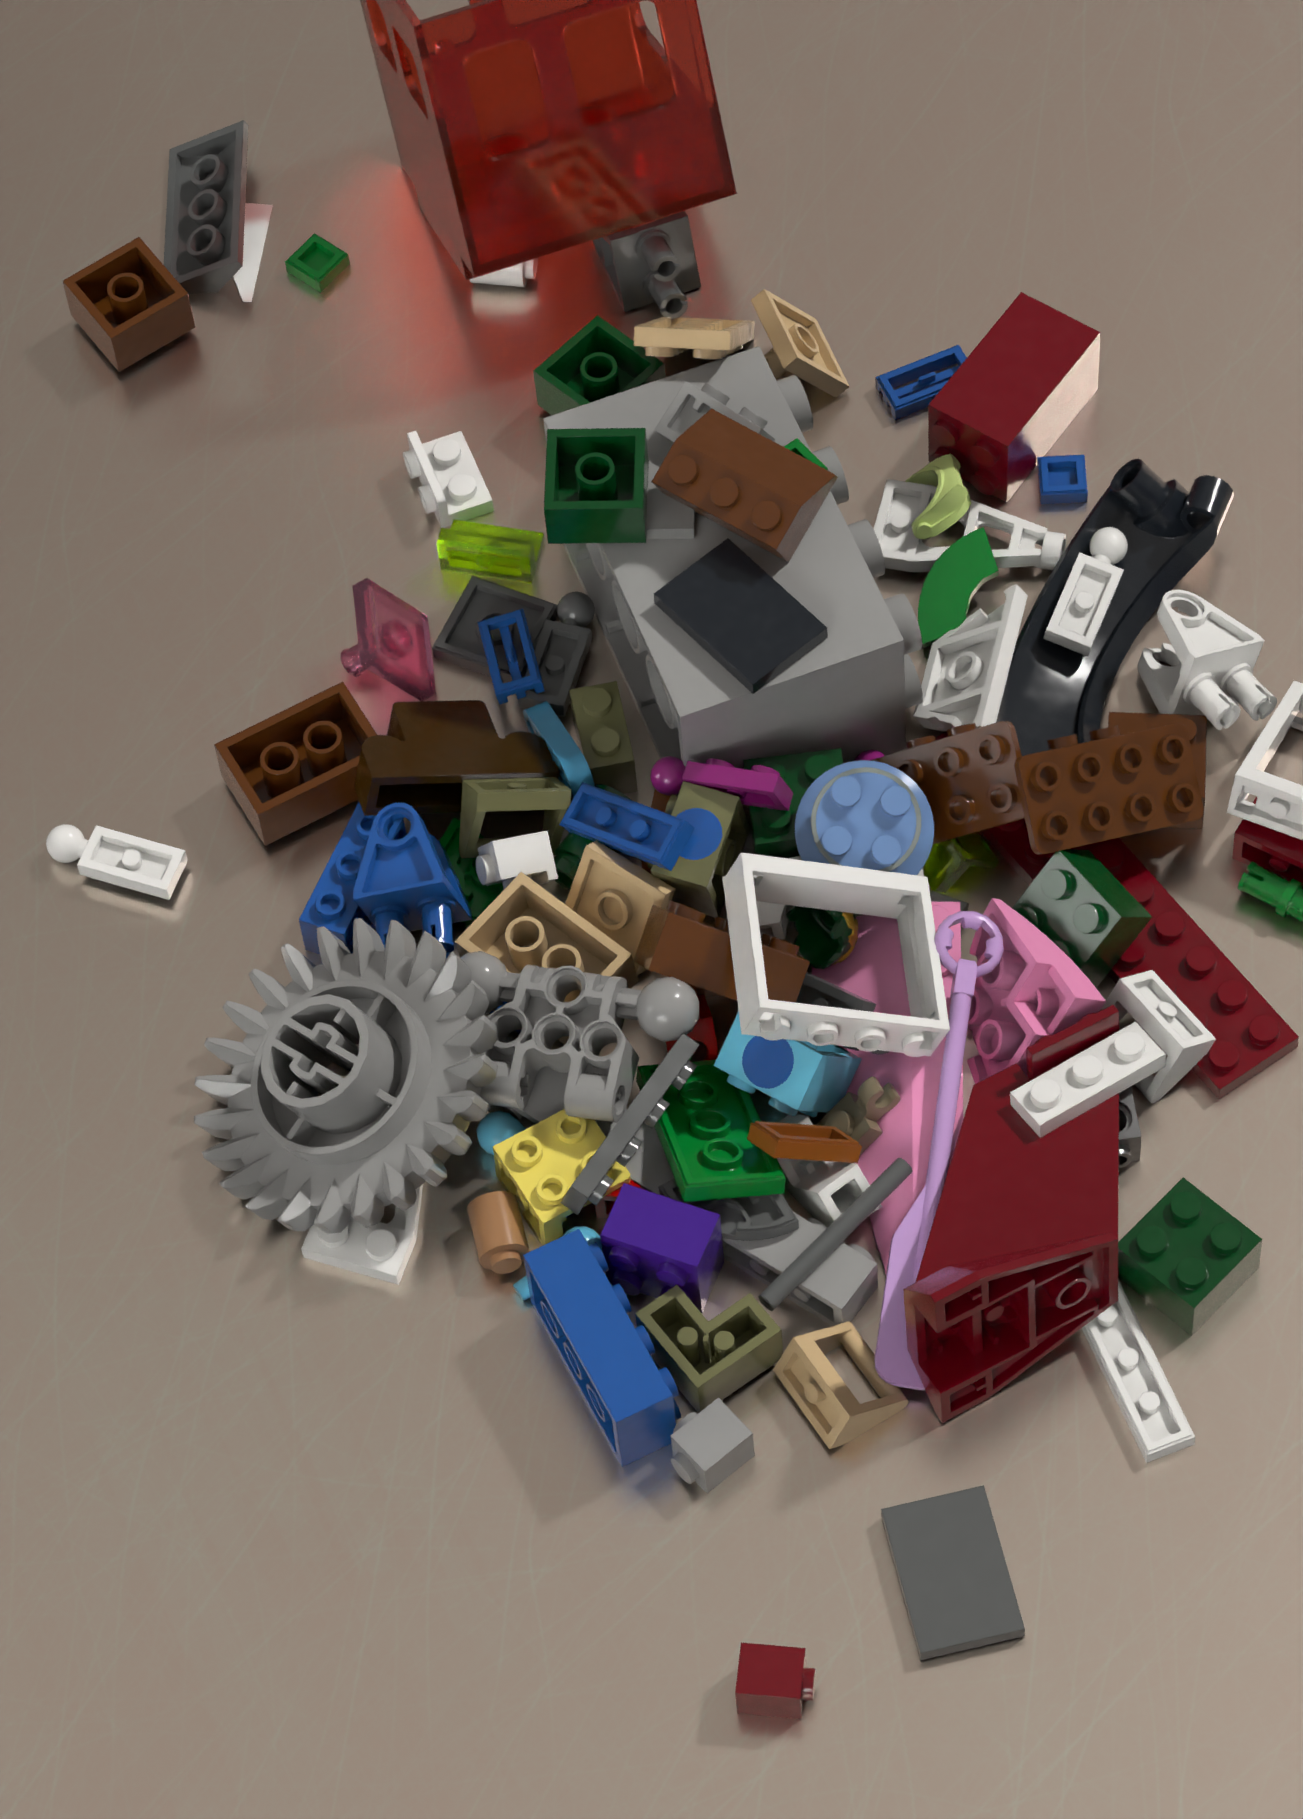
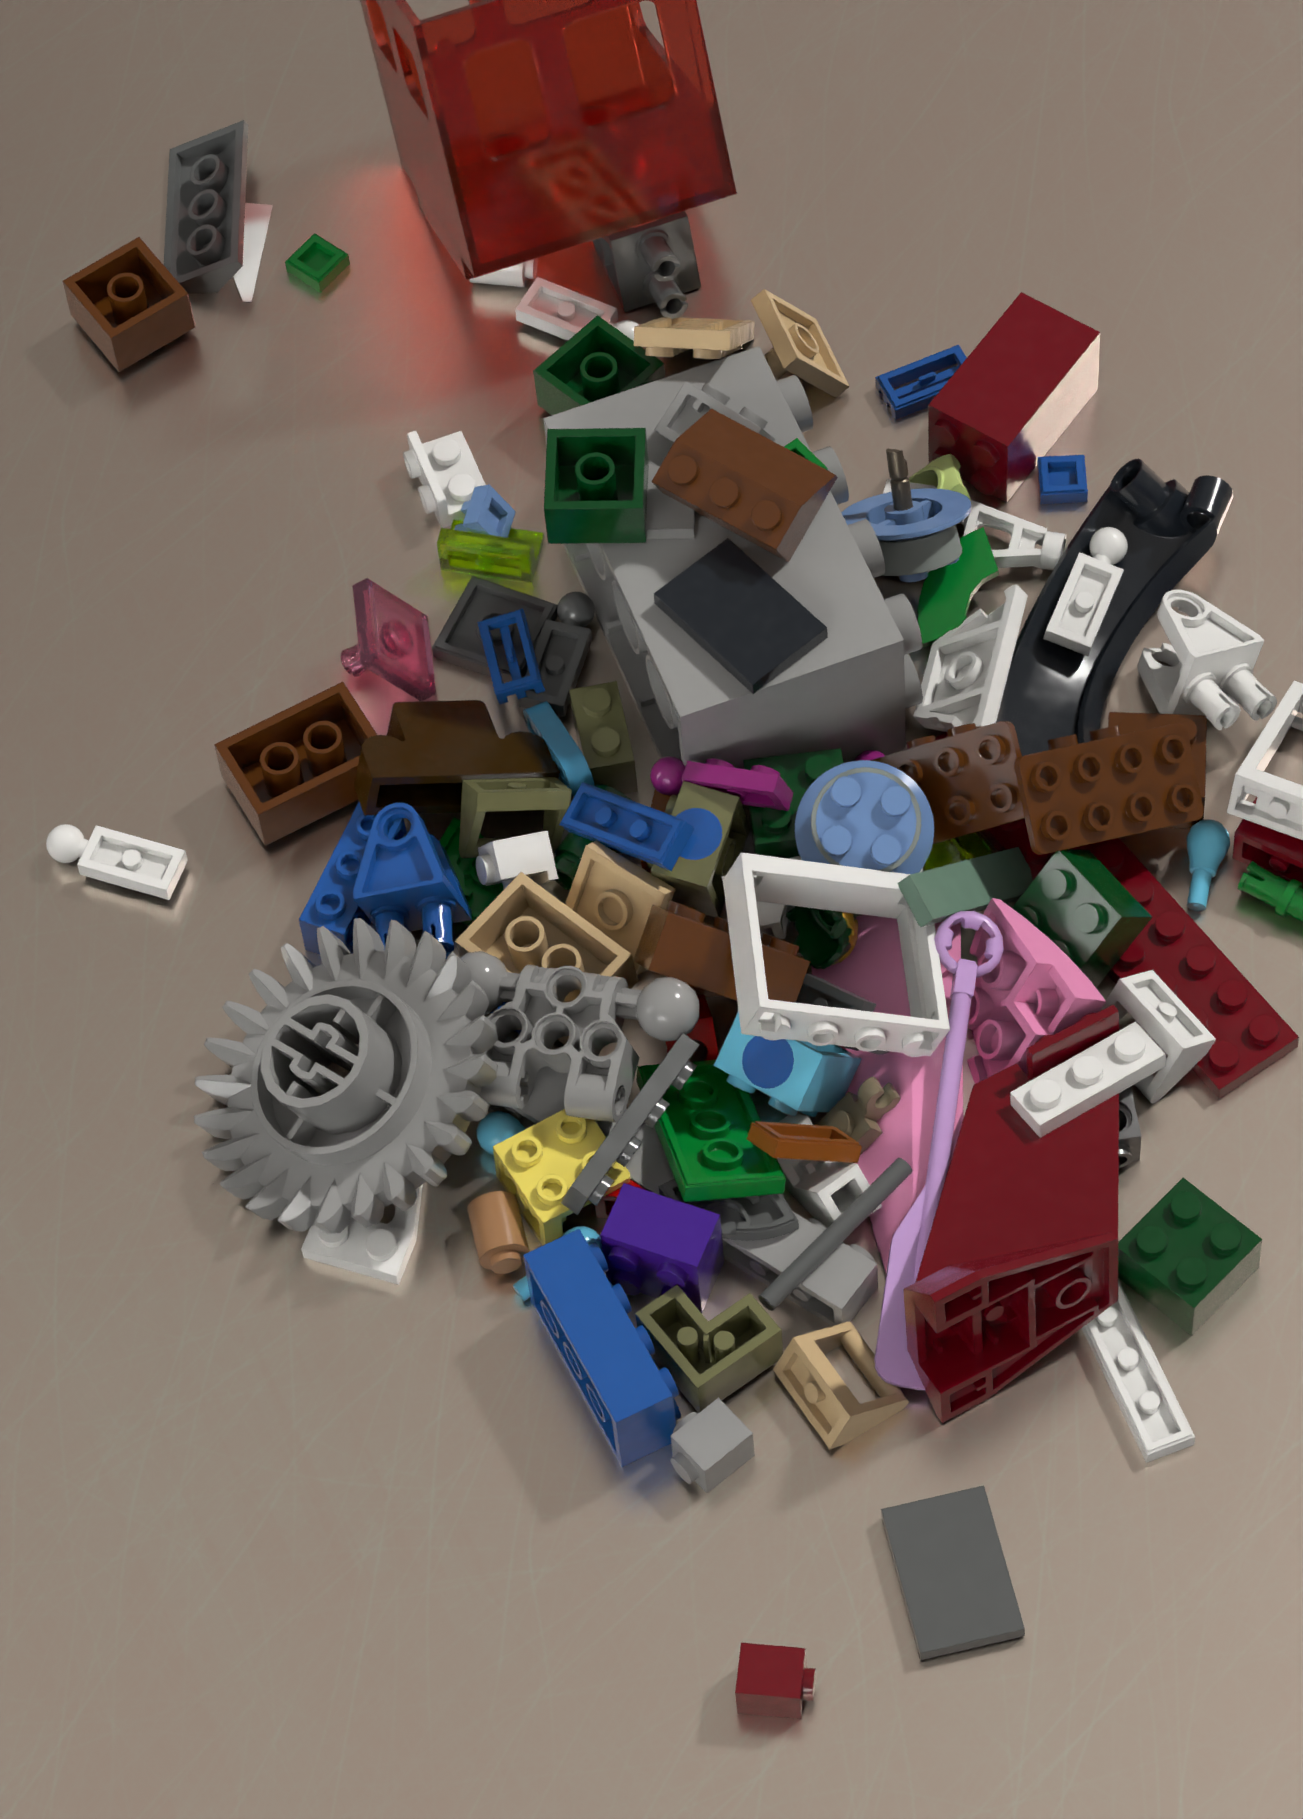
none -> medium blue tile [453,484,516,552]
none -> white plate [515,277,643,347]
none -> piece [841,448,971,582]
none -> sand green tile [898,847,1033,927]
none -> medium azure piece [1186,819,1230,911]

